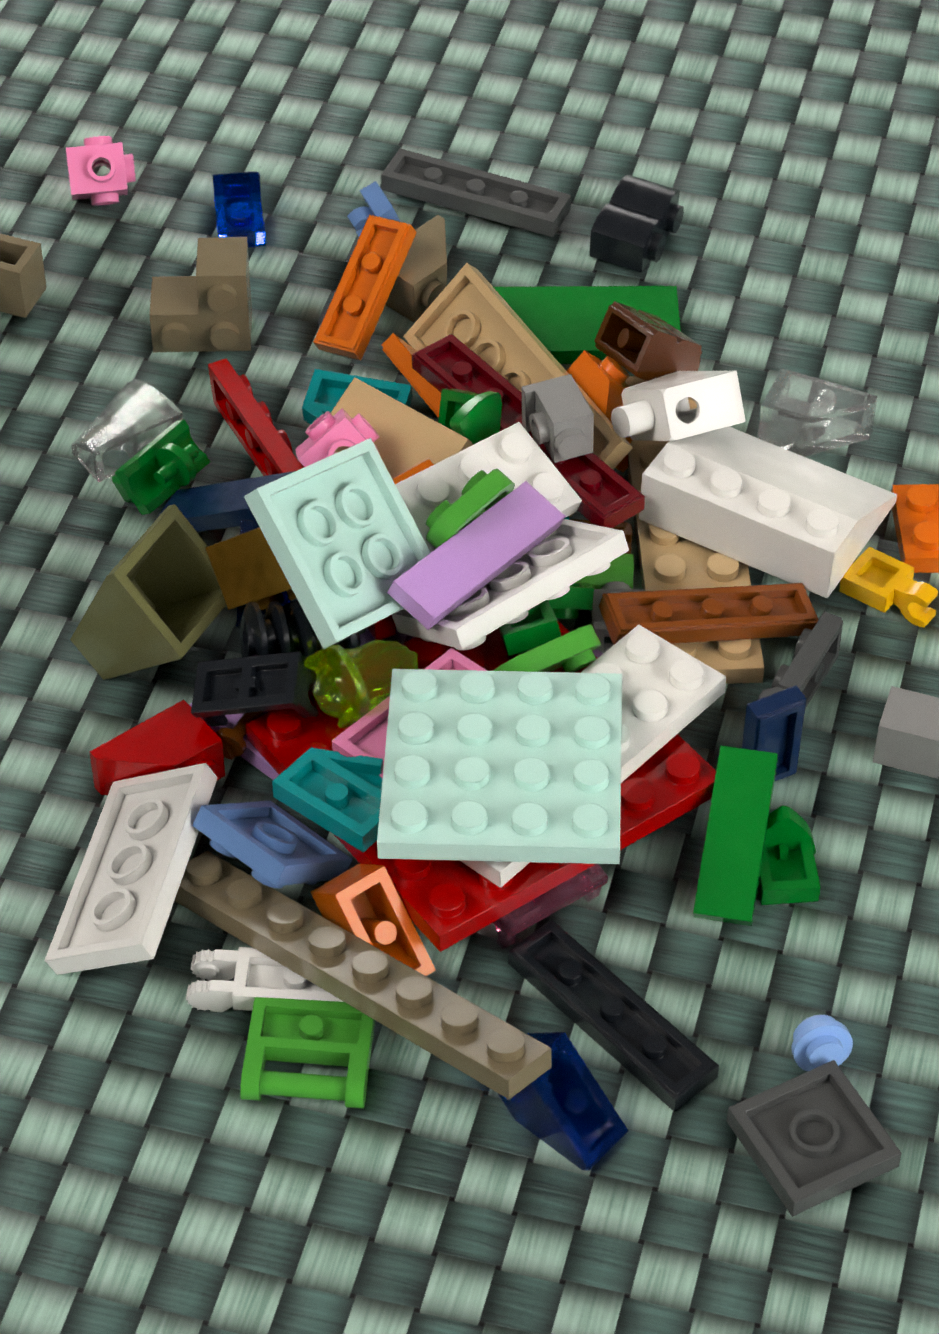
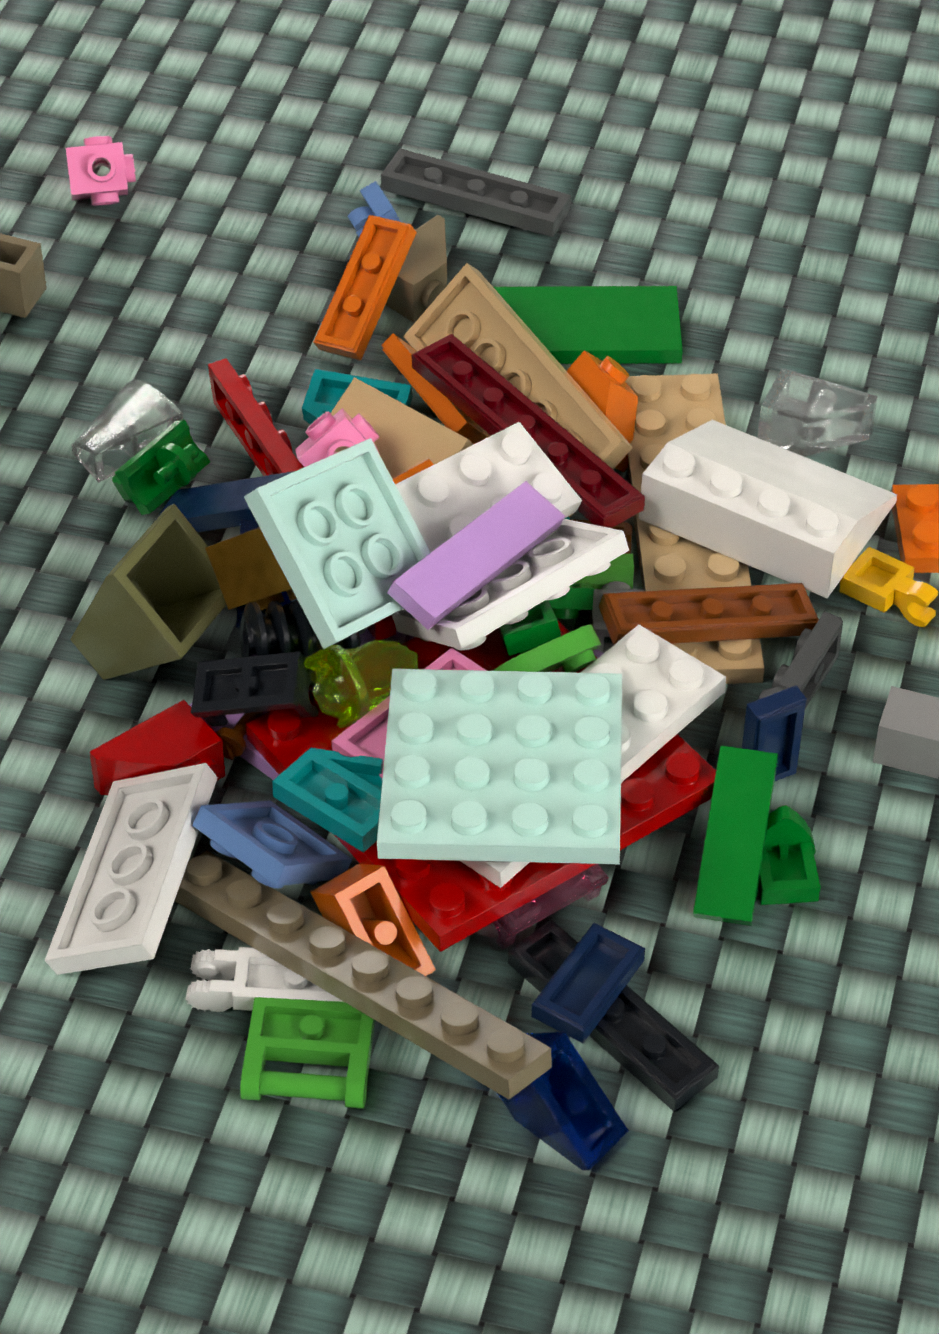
dark tan brick [149,237,252,352] -> none
clear blue slope [212,171,266,247] -> none
bright green plate [425,469,515,549] -> none
green tile [438,389,502,444] -> none
light grey brick [522,374,594,463] -> none
black brick [589,174,684,273] -> none
reddish brown brick [594,301,703,381] -> none
white torso [611,371,746,441] -> none
dark grey plate [727,1060,902,1217] -> none
light blue plate [791,1015,853,1072] -> none
none -> dark blue tile [531,923,645,1044]

